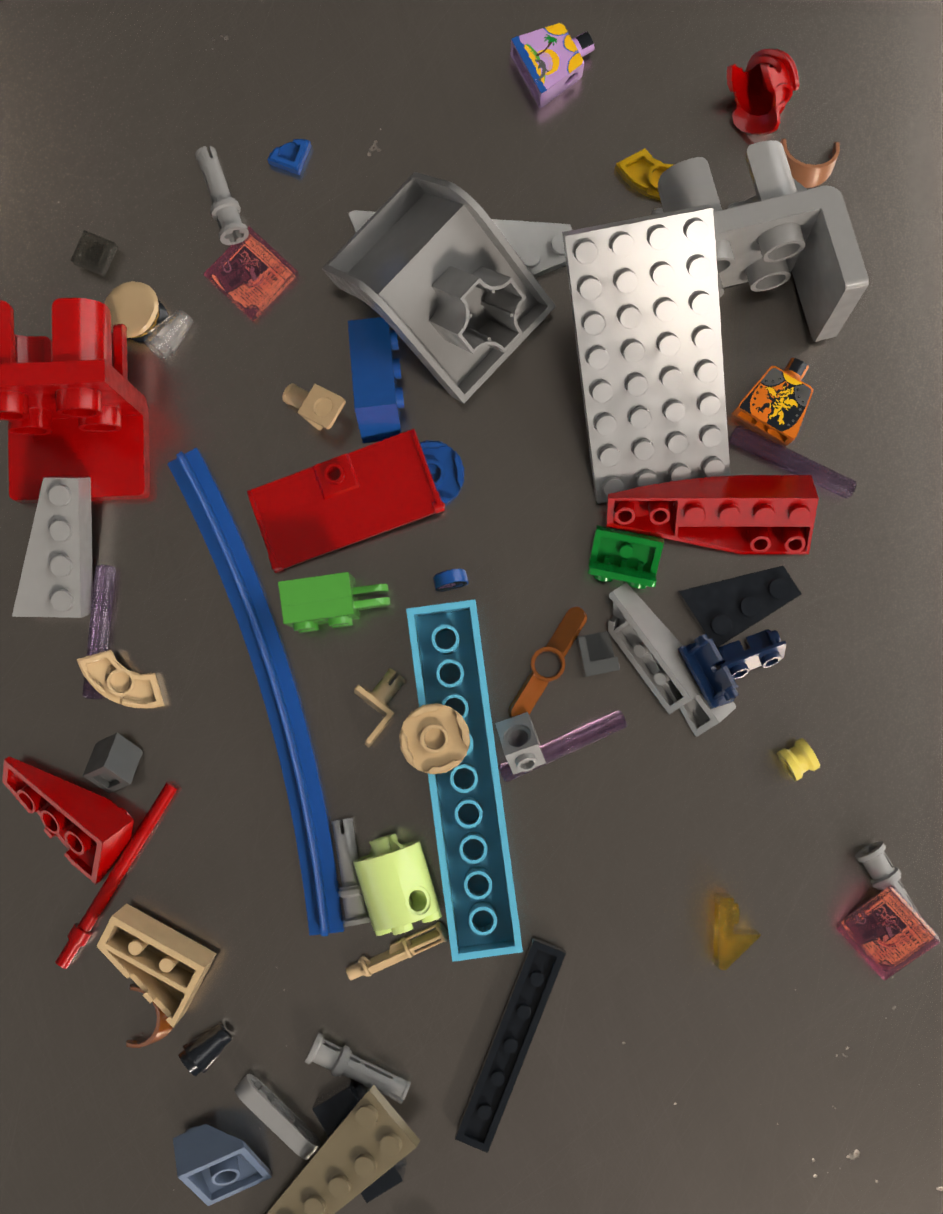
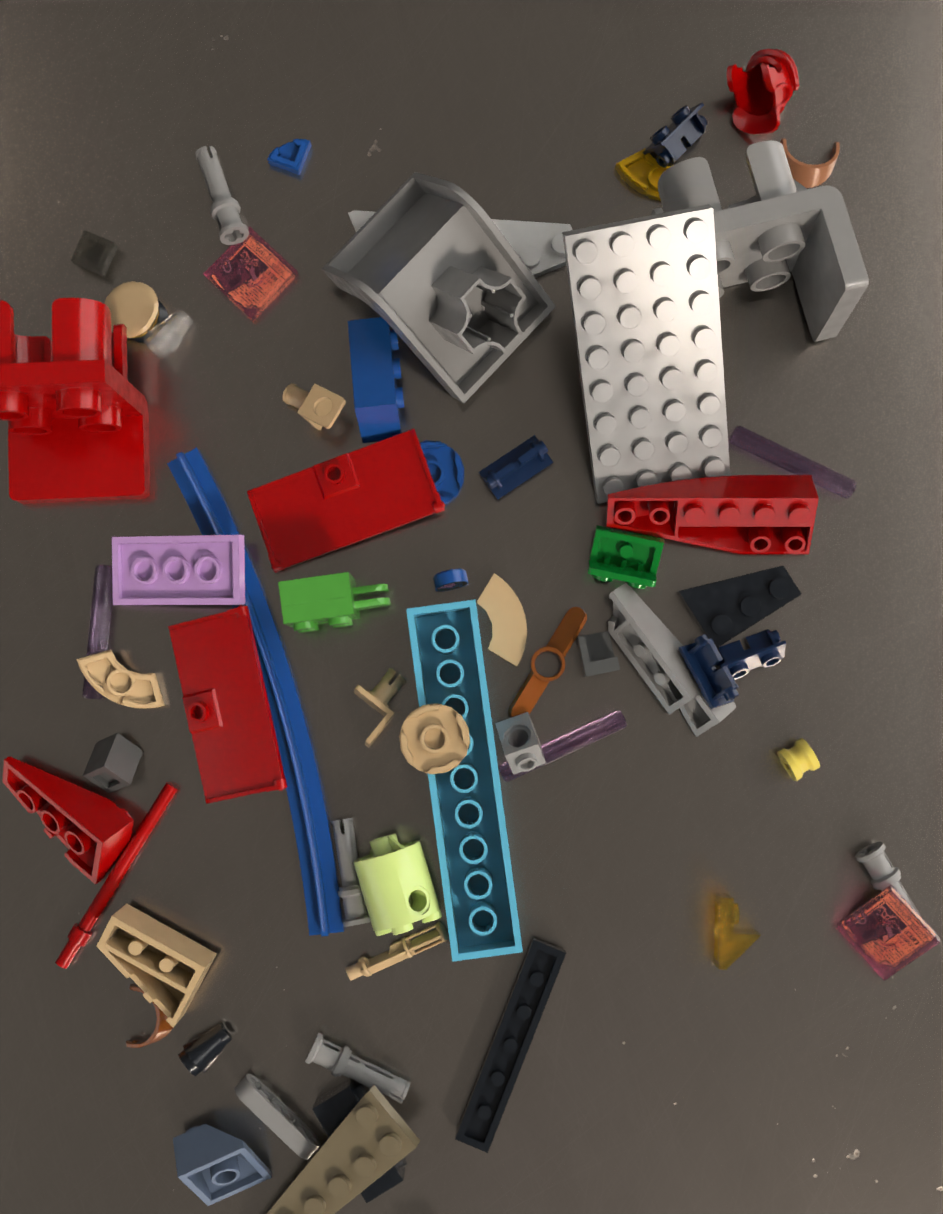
light grey wedge [12,477,93,618] -> none
torso [510,23,595,109] -> none
torso [732,358,814,446] -> none
none -> lavender plate [112,535,245,605]
none -> red door [168,605,287,804]
none -> tan tile [476,573,527,667]
none -> dark blue hinge [479,435,553,500]
none -> dark blue hinge [643,102,708,167]

